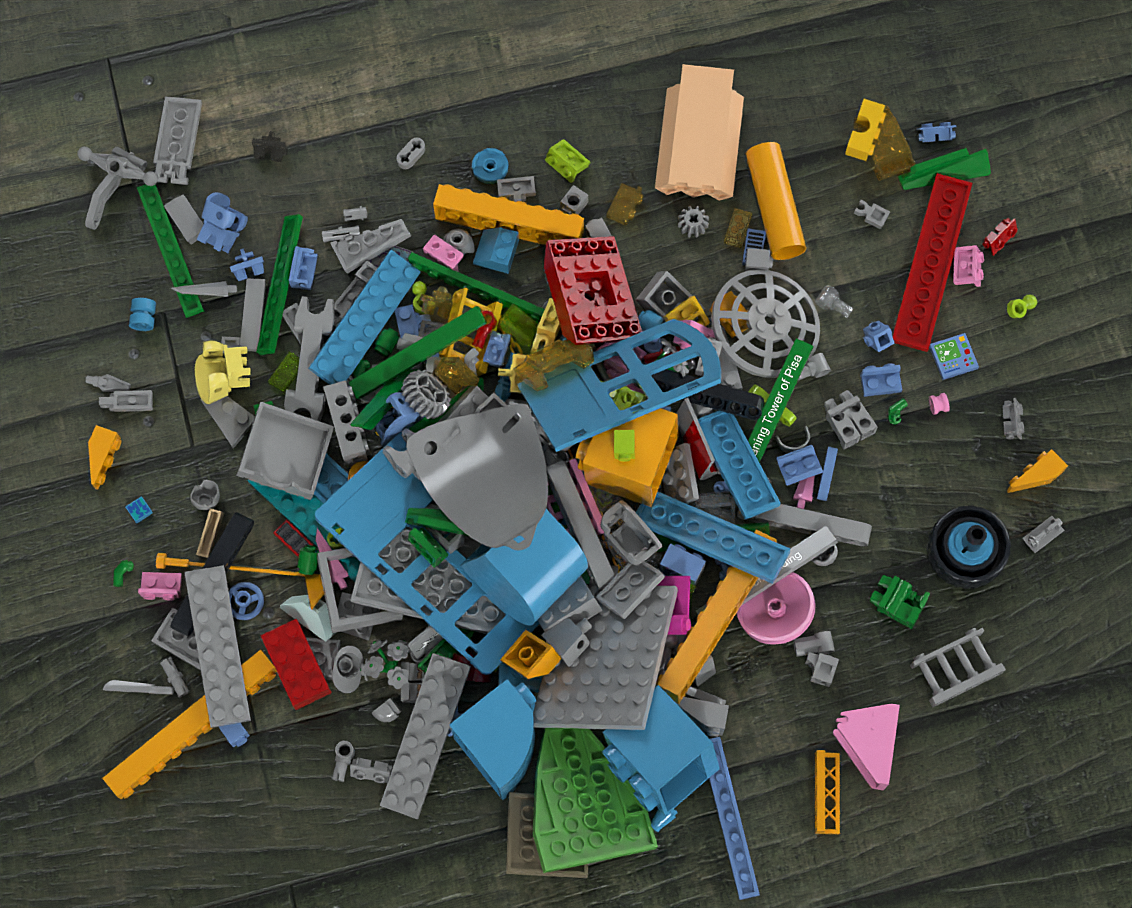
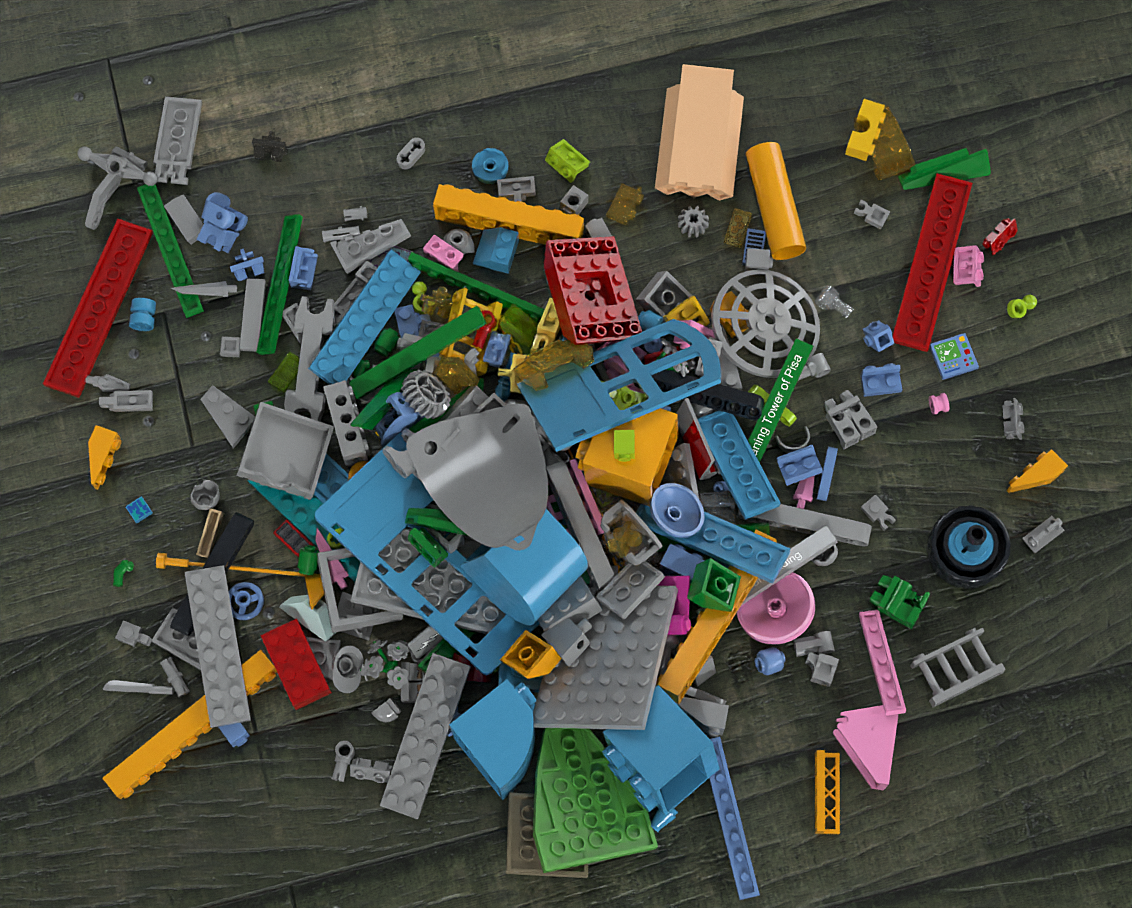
bright pink bracket [138,572,182,601] -> none
light yellow piece [195,341,250,404] -> none
green arm [888,398,908,424] -> none
medium blue hinge [916,122,956,143] -> none
none -> red plate [43,219,153,398]
none -> light grey plate [115,621,152,647]
none -> clear yellow hips [607,521,643,558]
none -> medium blue dish [650,483,704,538]
none -> green slope [687,558,741,612]
none -> medium blue head [755,647,785,675]
none -> bright pink tile [859,610,906,716]
none -> light grey plate [860,495,896,531]

